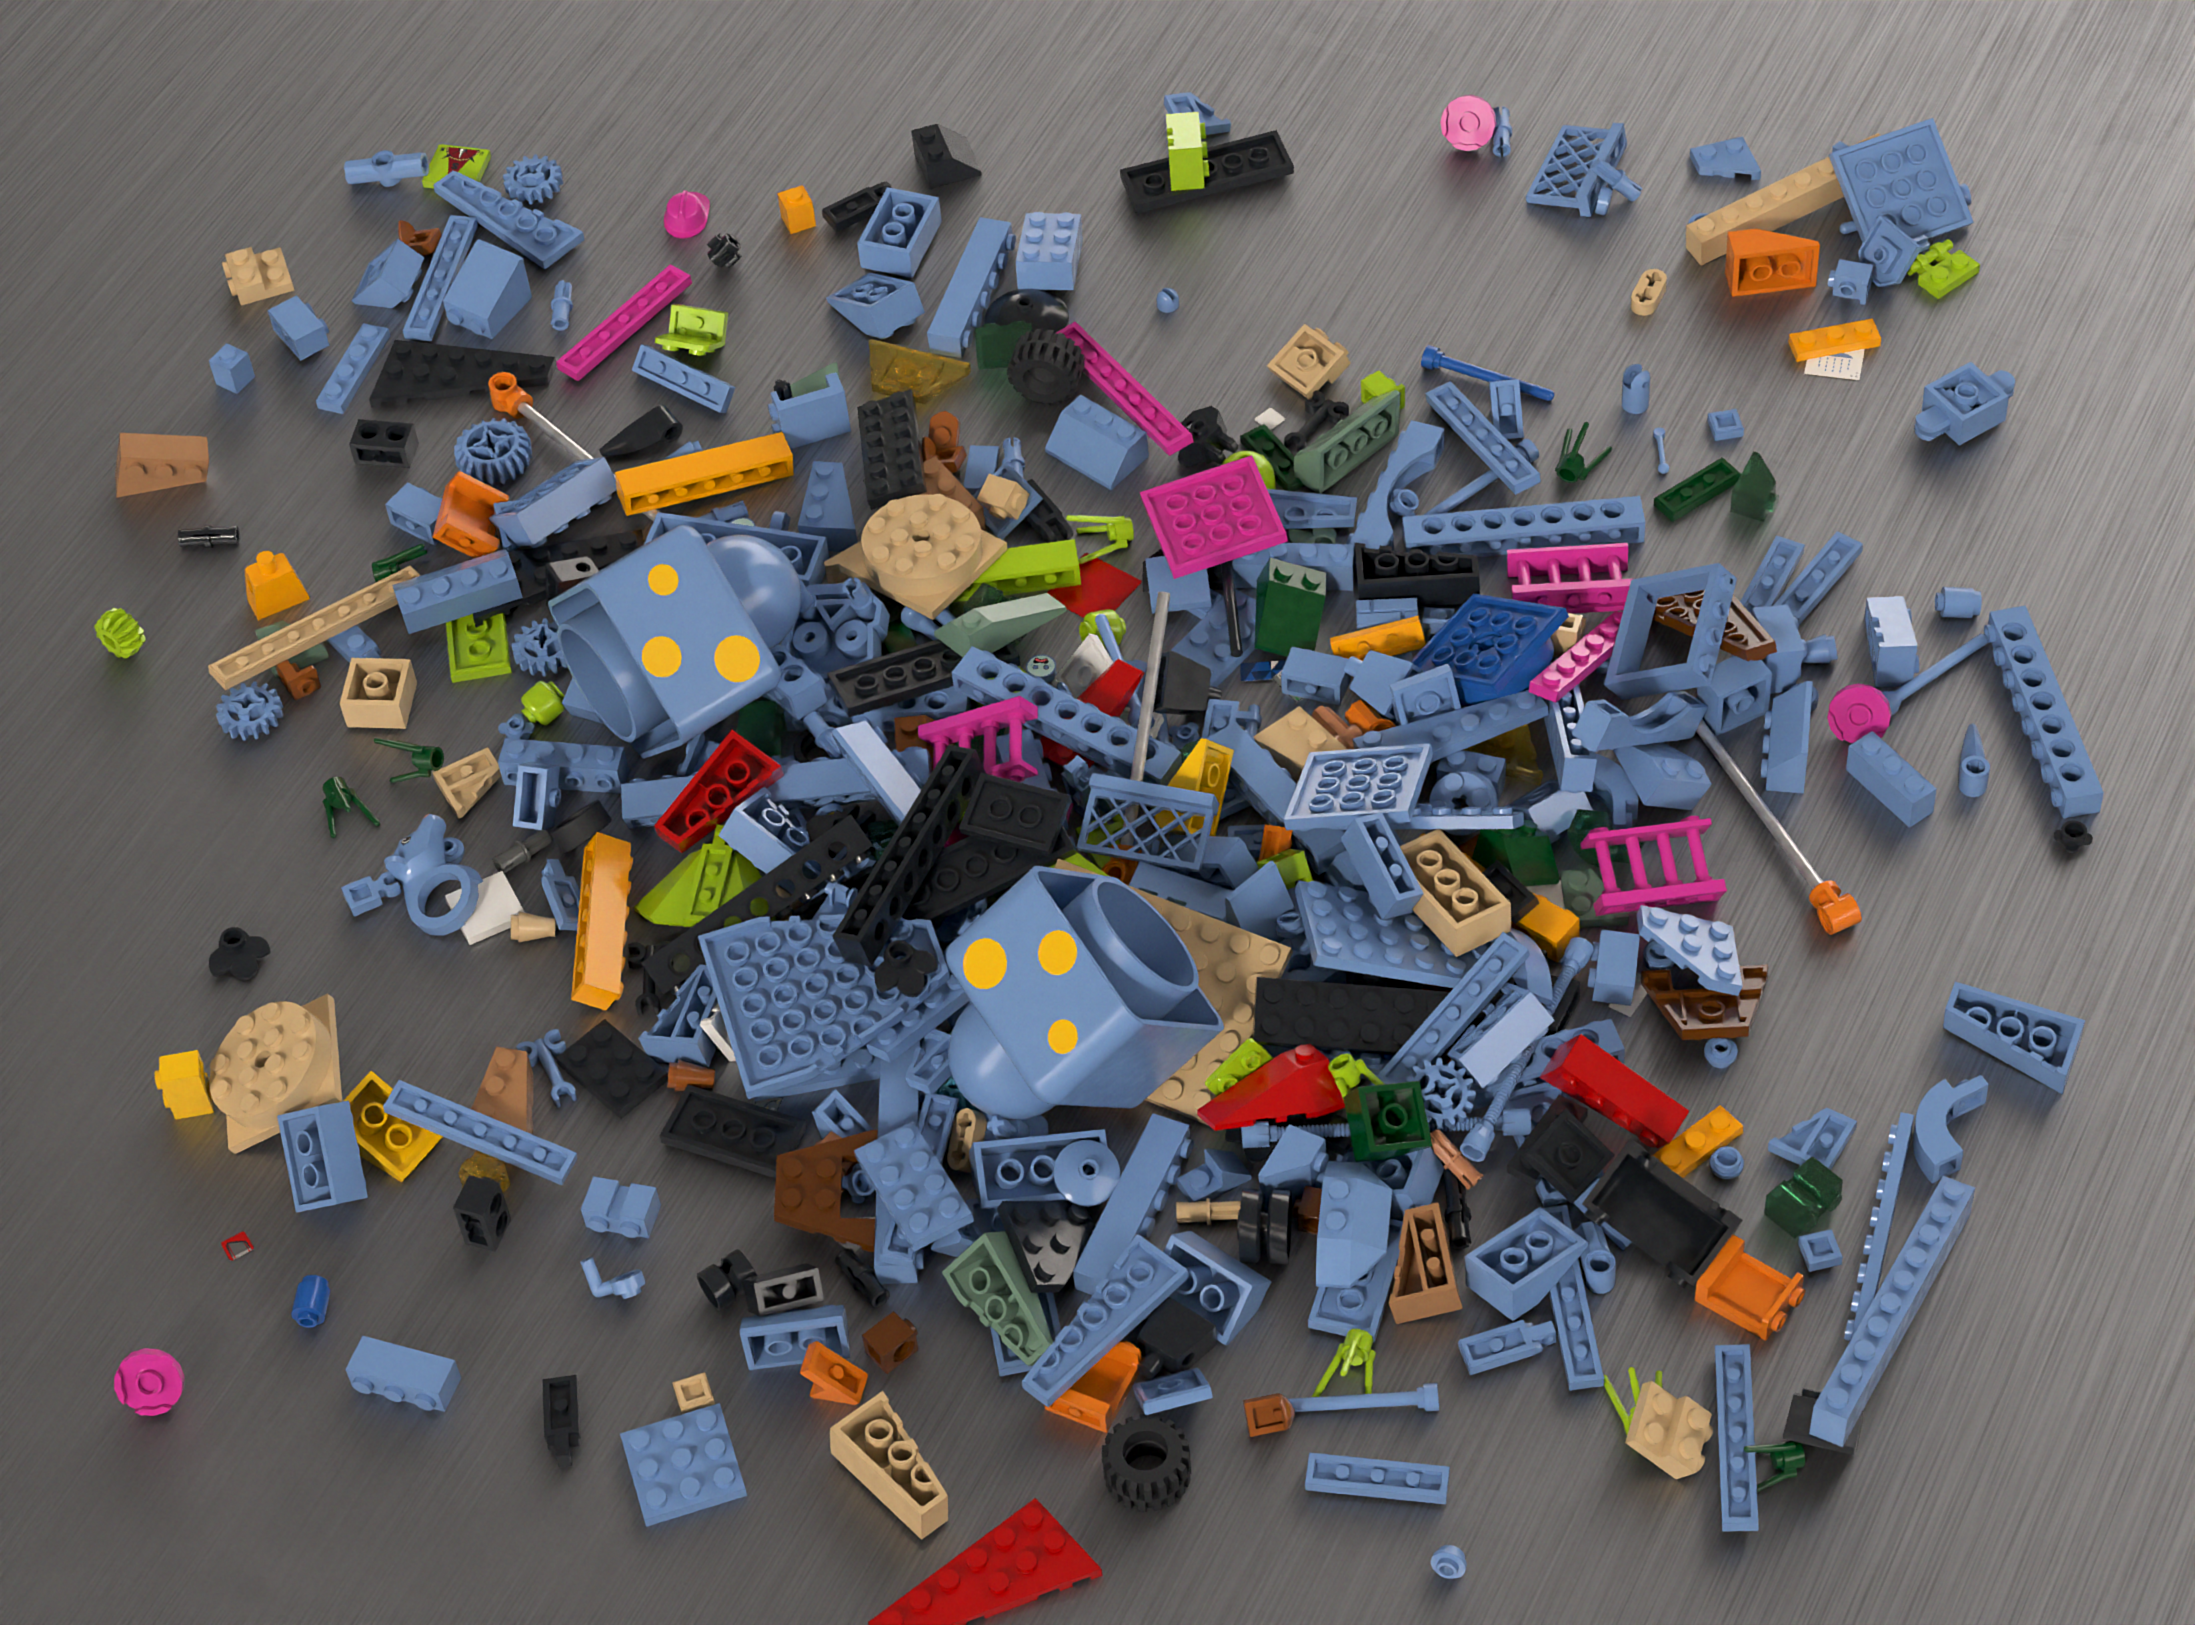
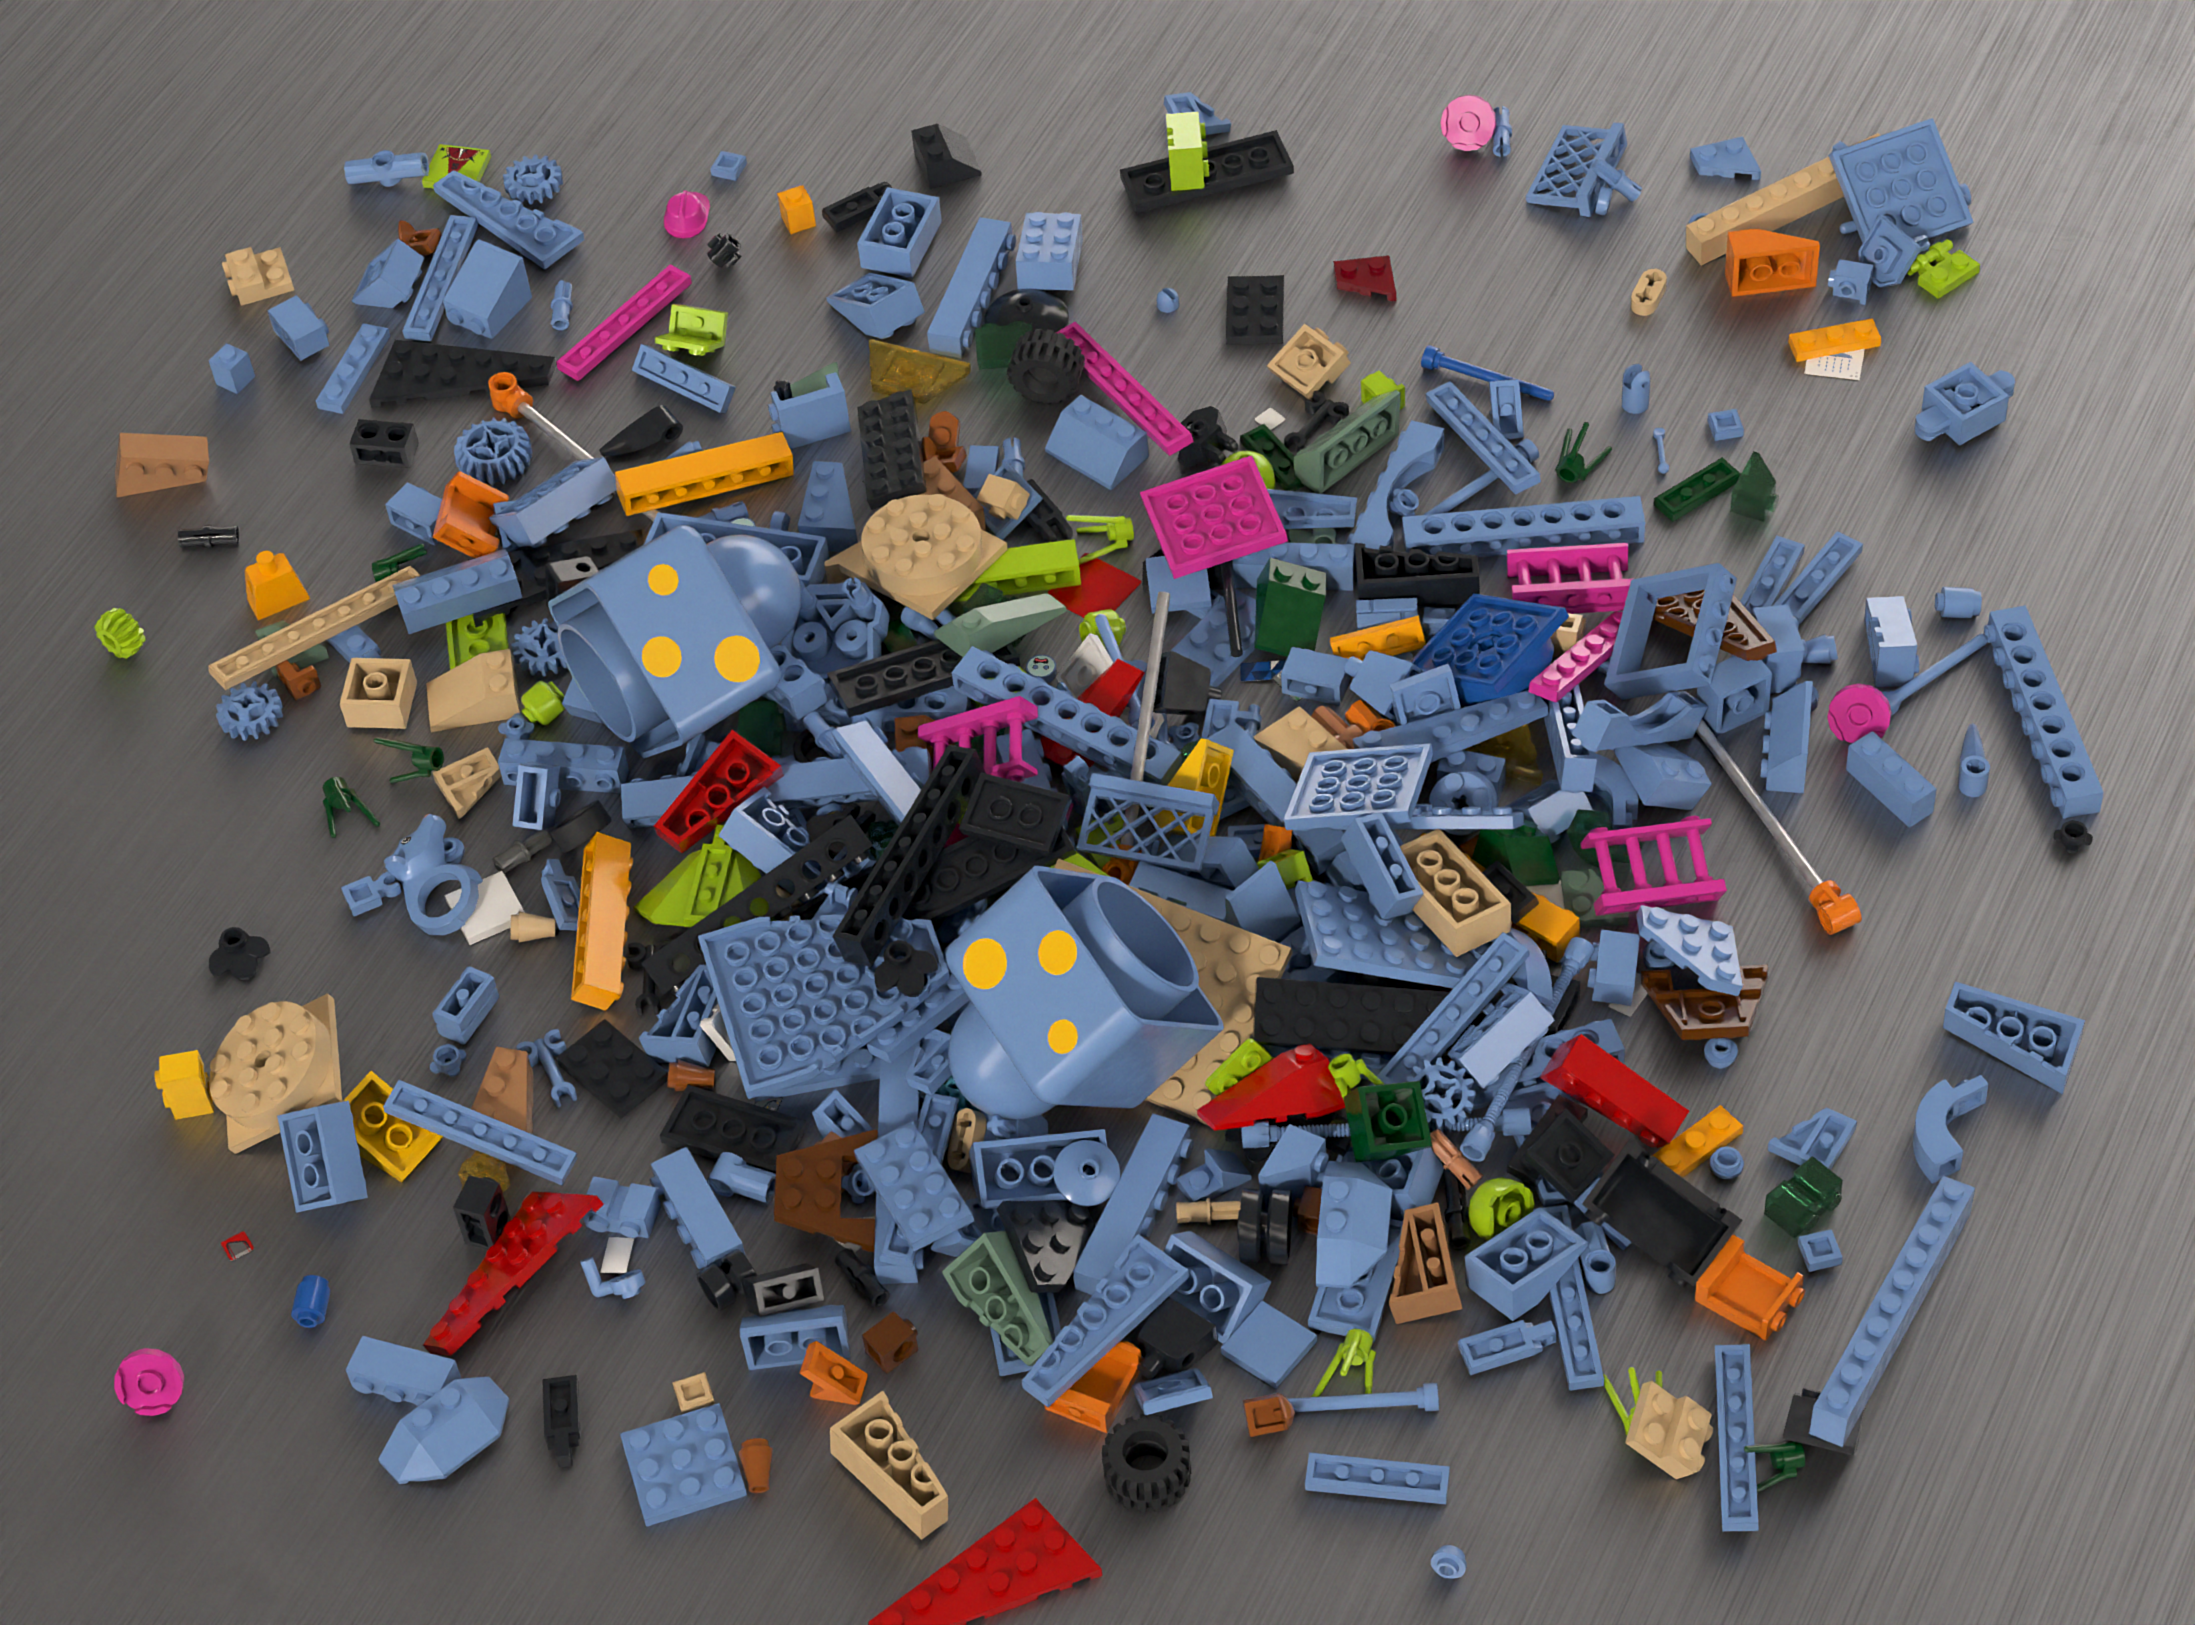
medium blue plate [1275,912,1305,939] -> none
medium blue plate [1844,1112,1914,1341] -> none
none -> medium blue wedge [378,1376,510,1484]
none -> red wing [423,1191,604,1356]
none -> tan slope [426,649,521,732]
none -> medium blue plate [430,1044,467,1077]
none -> medium blue brick [432,966,500,1045]
none -> white sticker [600,1237,634,1273]
none -> medium blue brick [650,1147,745,1269]
none -> medium blue piece [707,1152,776,1203]
none -> medium blue tile [710,151,747,181]
none -> dark orange cone [738,1438,773,1493]
none -> medium blue tile [1221,1300,1317,1389]
none -> black plate [1226,275,1284,345]
none -> dark red wing [1333,255,1397,301]
none -> lime cylinder [1469,1177,1534,1241]

